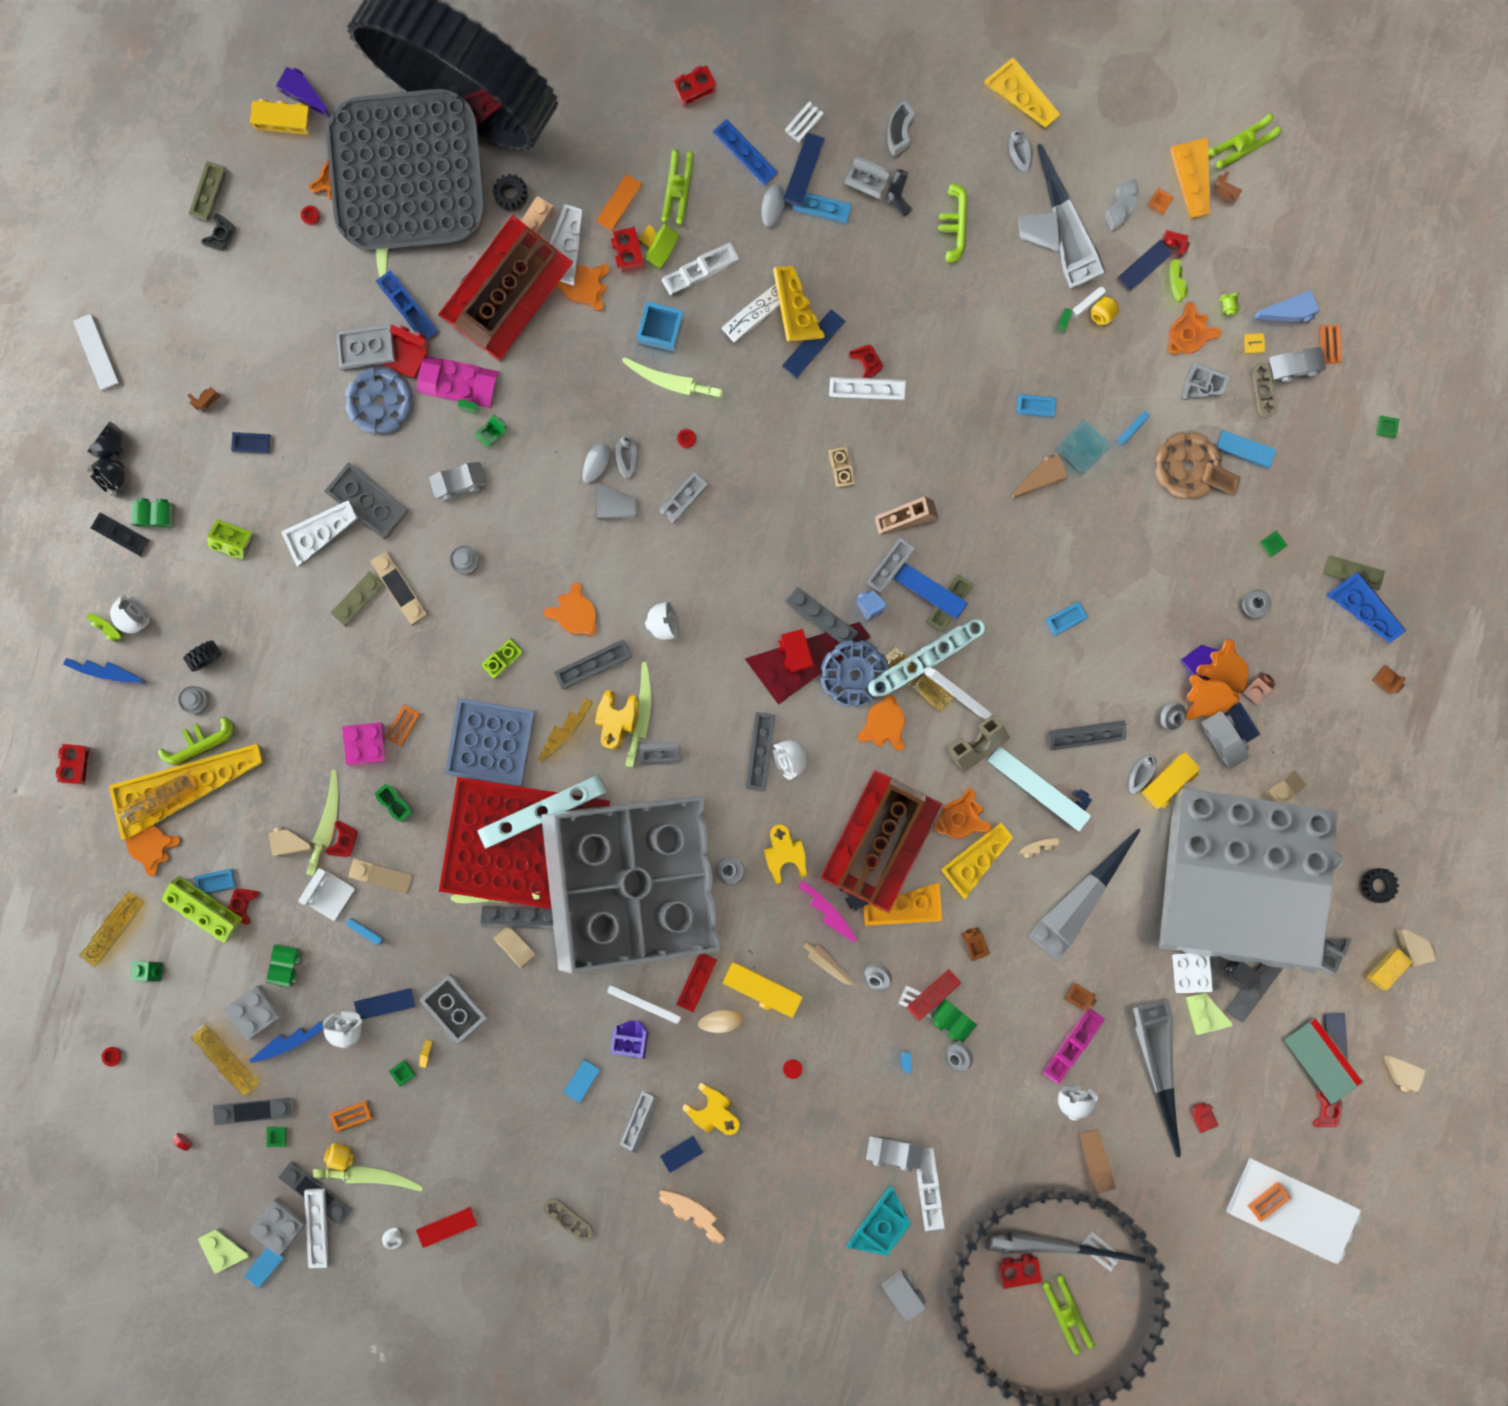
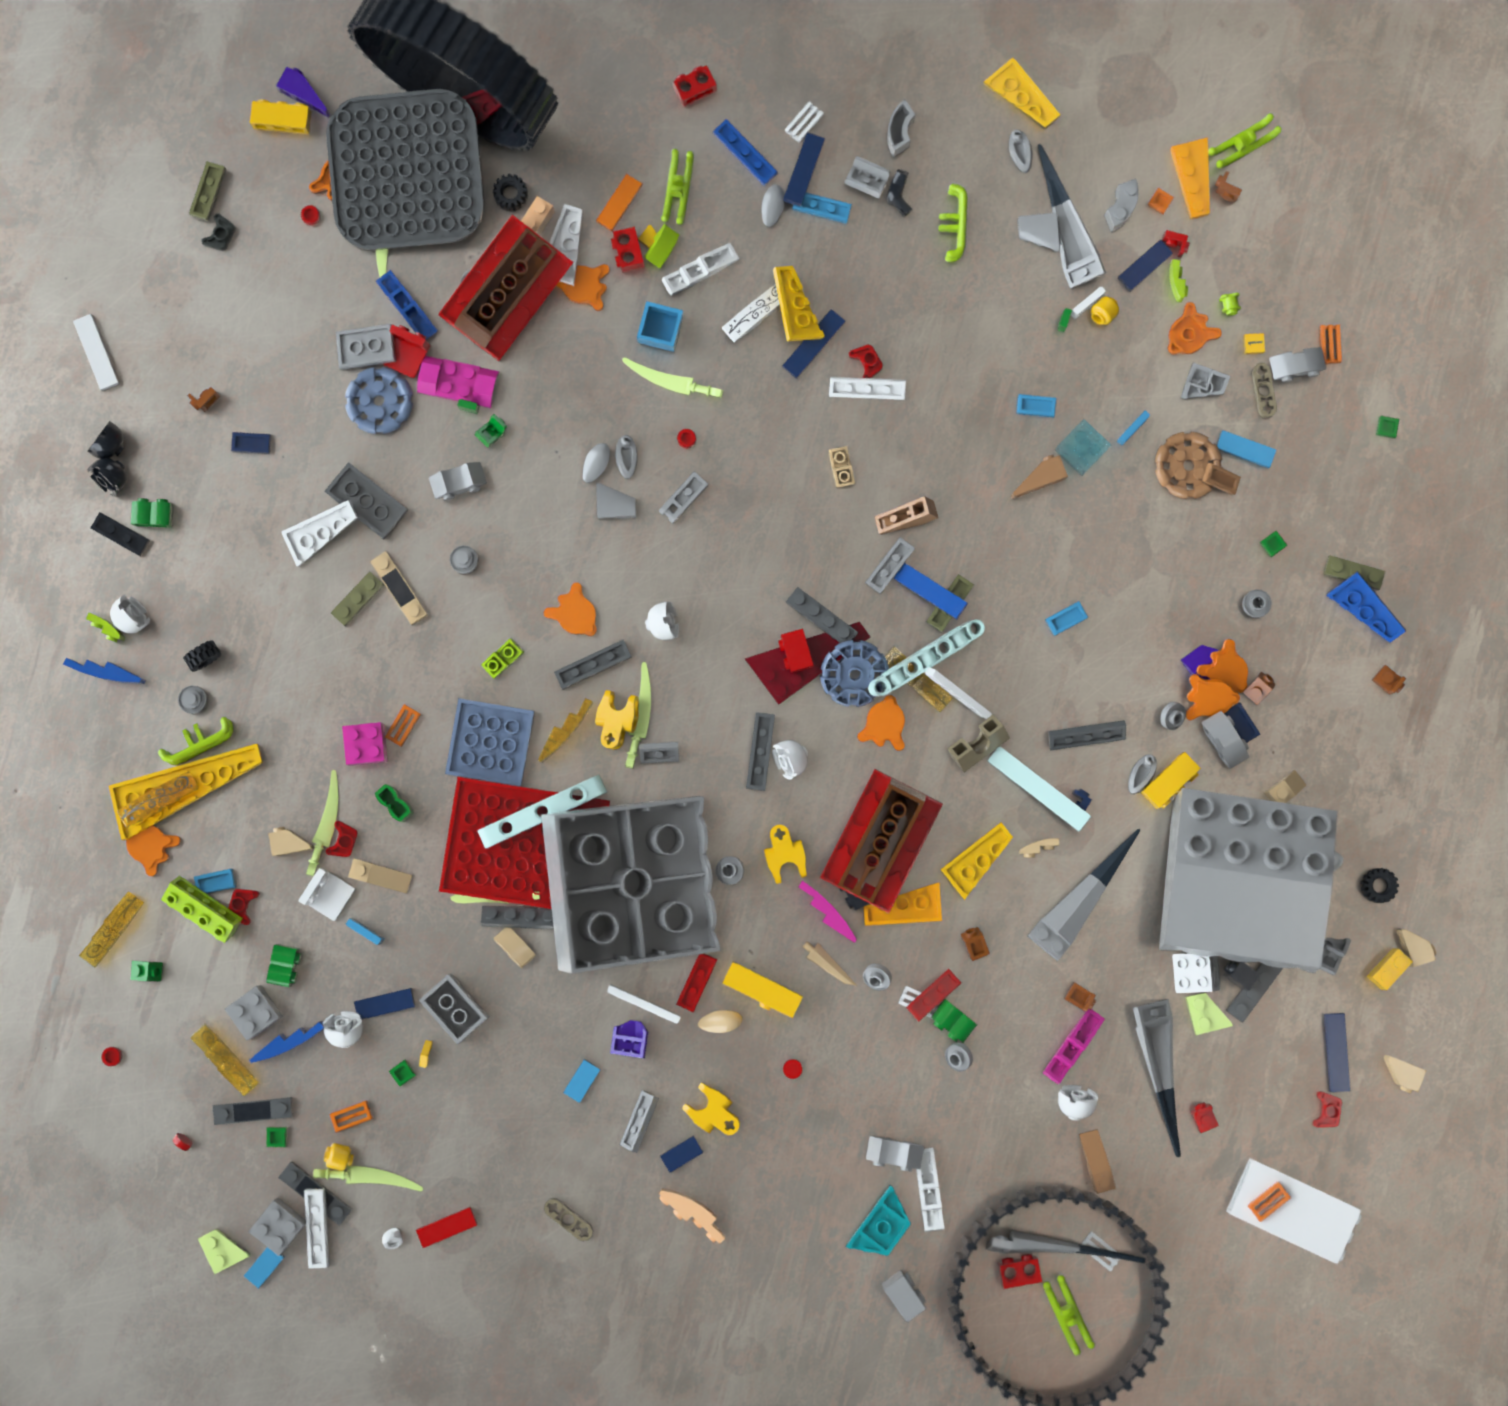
red brick [56,744,90,785] -> none
lime bracket [207,519,252,559] -> none
medium blue slope [856,590,887,622] -> none
dark azure tile [901,1051,912,1073] -> none
orange tile [934,788,991,839] -> none
medium blue slope [1255,290,1320,322] -> none
sand green tile [1284,1017,1364,1105] -> none

